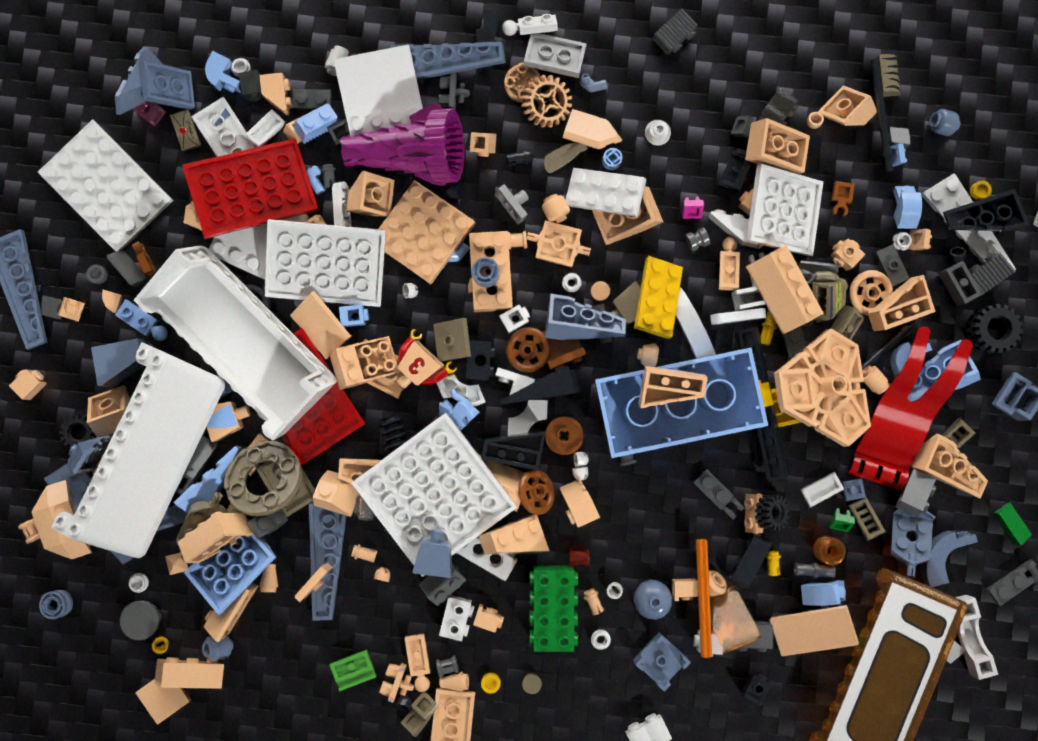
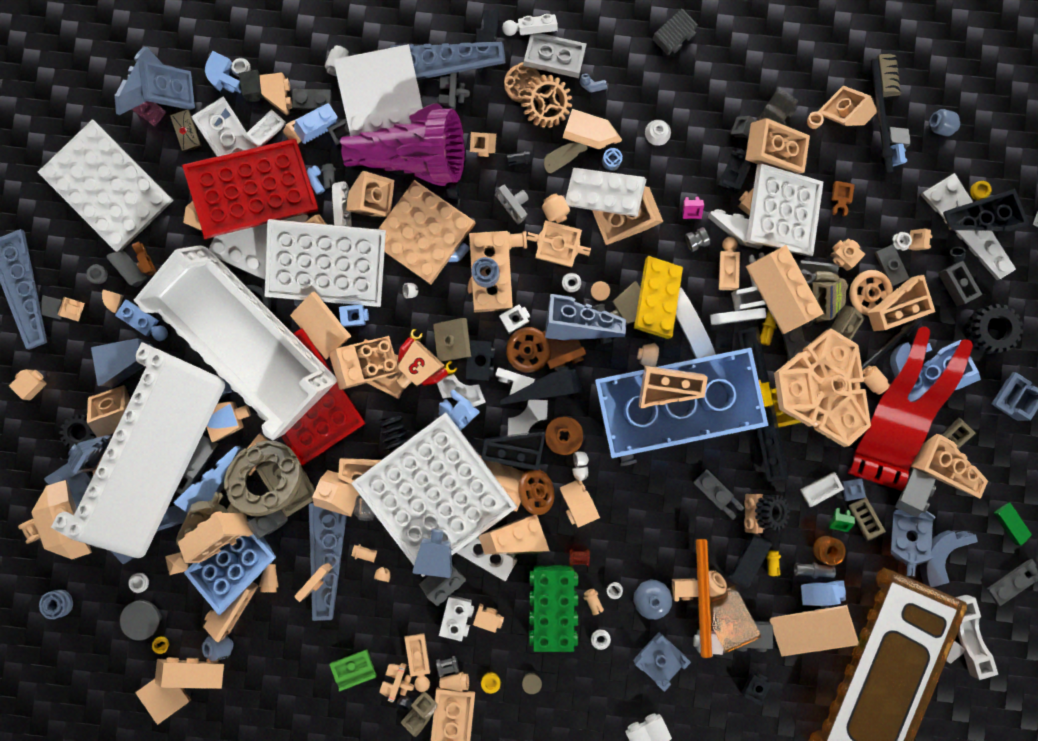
light blue brick [893,186,922,229] -> none
dark grey brick [969,252,1015,295] -> none

